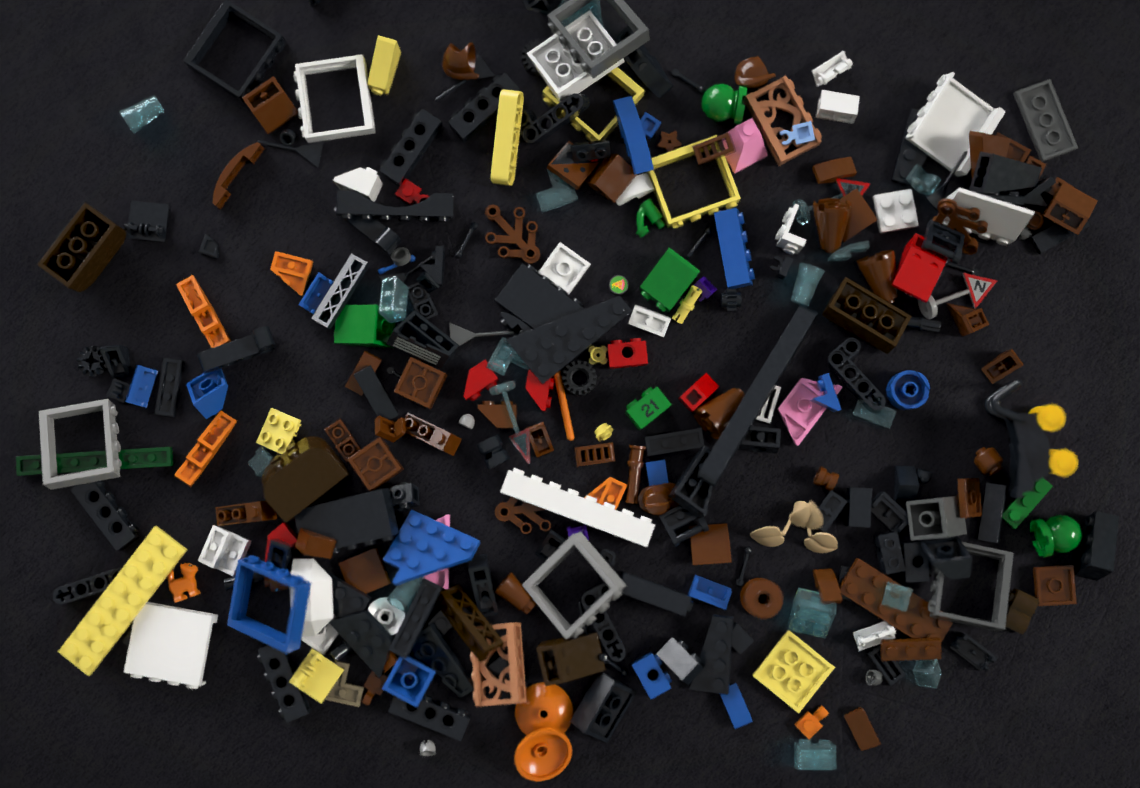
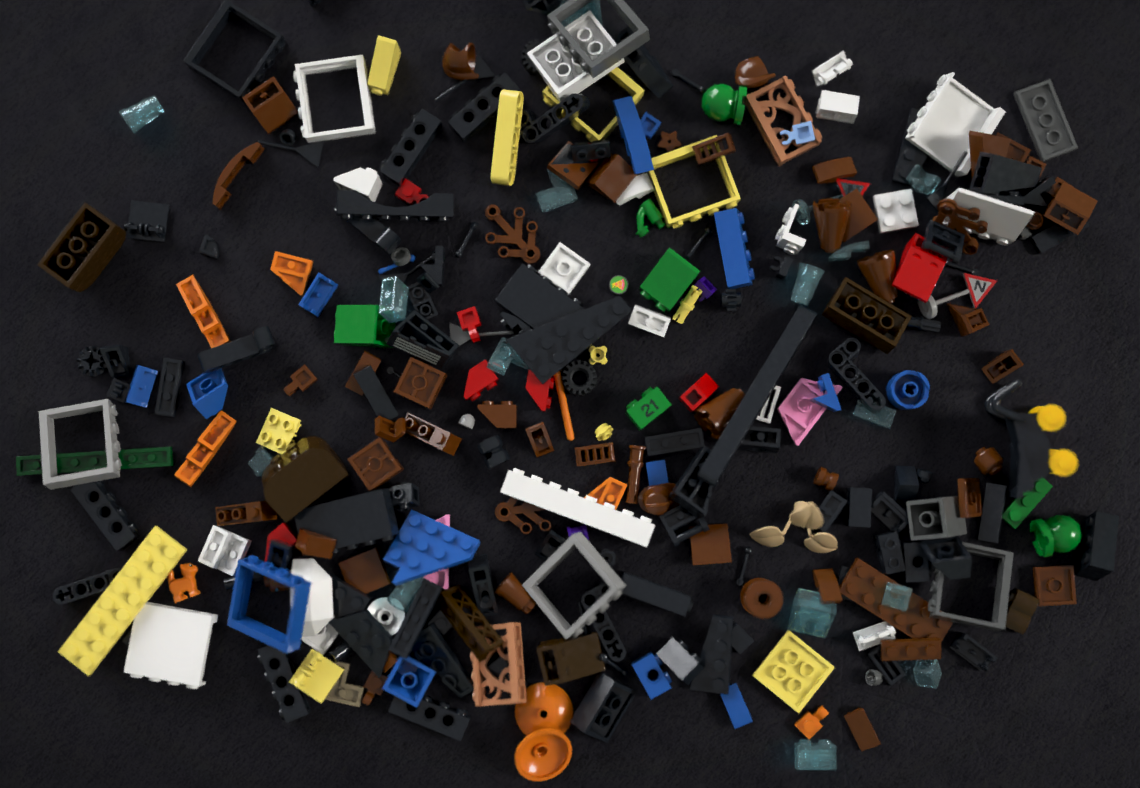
fence [311,253,370,329] -> none
reddish brown slope [324,418,361,462] -> none
light grey hinge [420,740,436,756] -> none
clear light blue piece [489,381,530,464] -> none
red brick [607,338,648,369] -> none
blue hinge [688,575,732,610] -> none
bright pink slope [722,118,768,174] -> none
none -> reddish brown plate [283,364,318,396]
none -> red plate [457,306,481,343]

